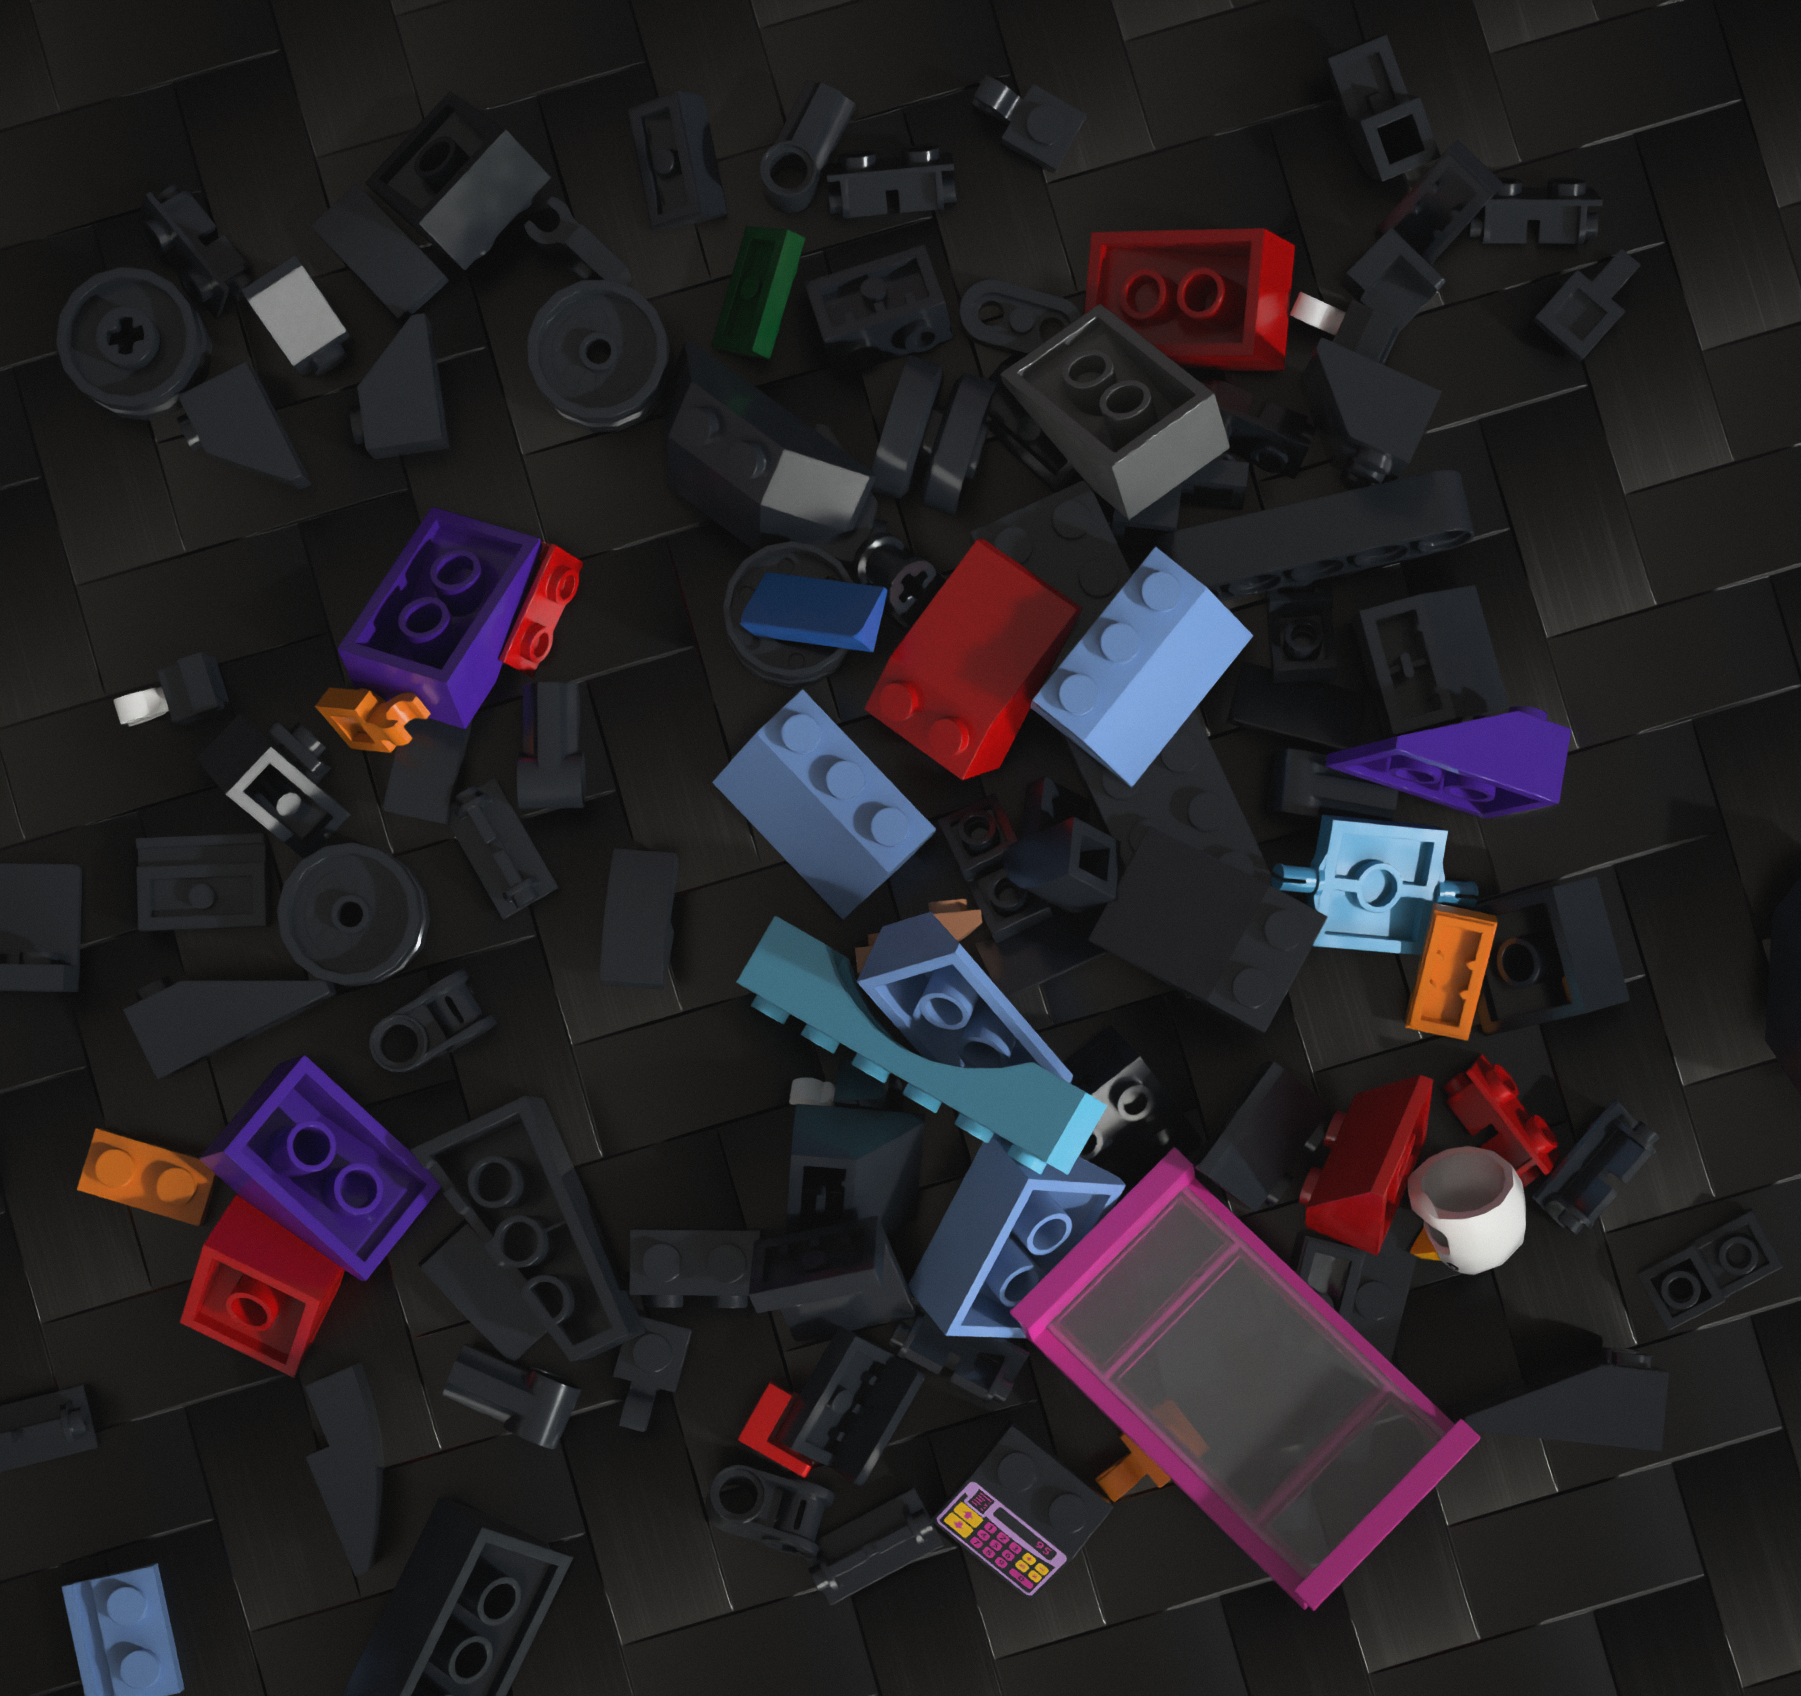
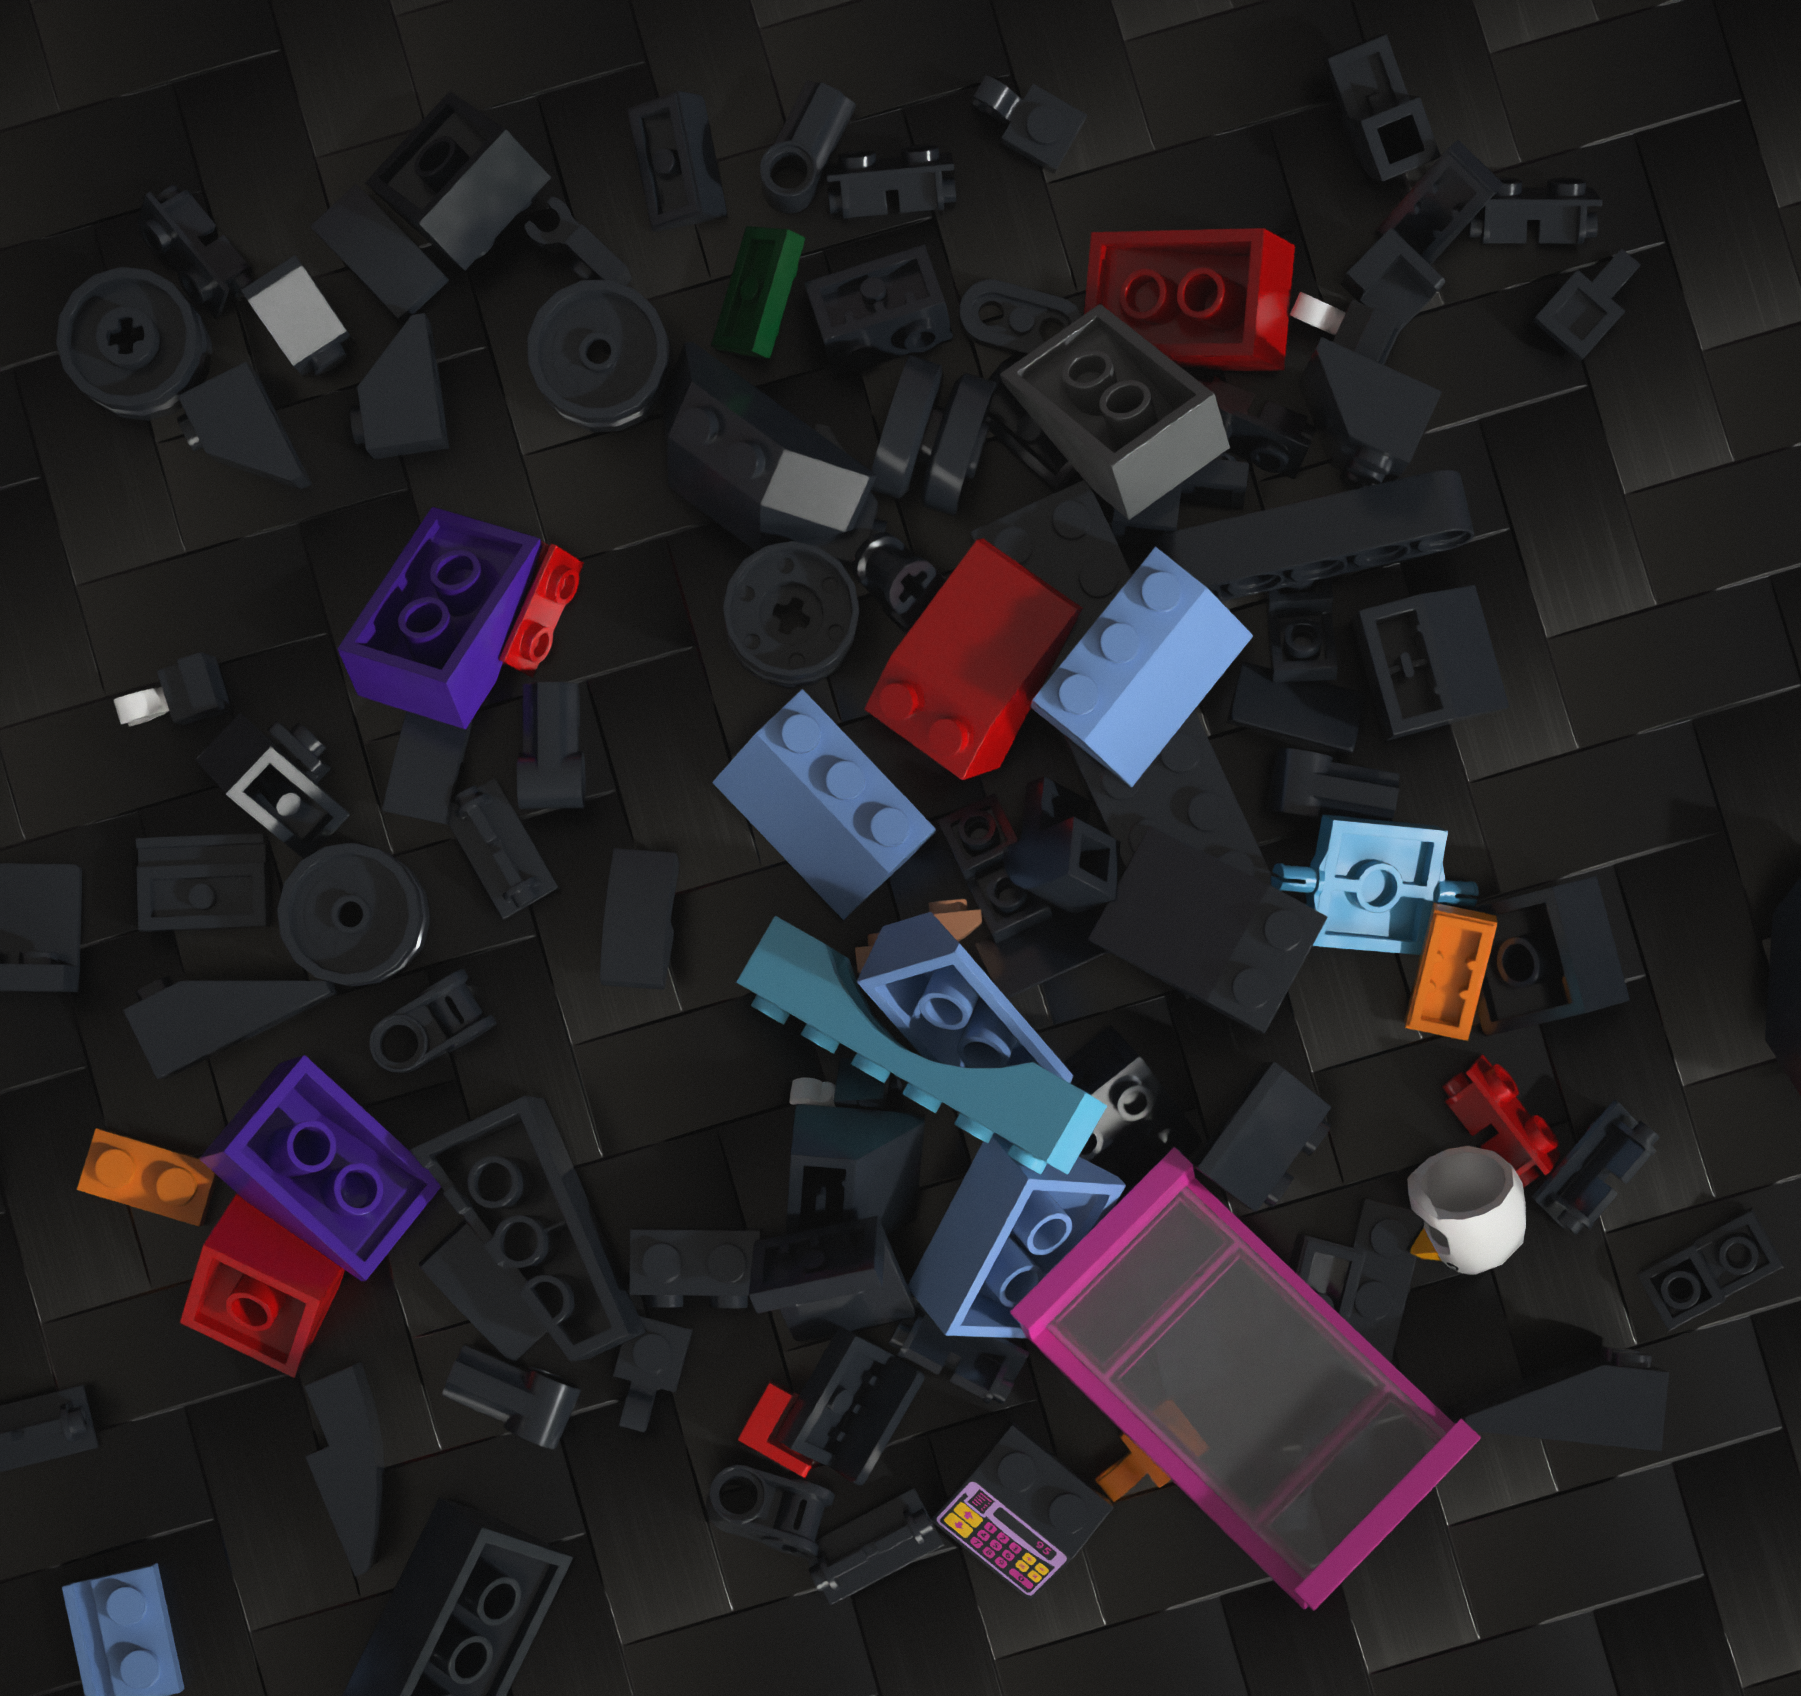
orange plate [315,687,431,753] -> none
blue slope [740,572,888,652] -> none
red slope [1299,1075,1433,1256] -> none
dark purple slope [1326,706,1572,819] -> none

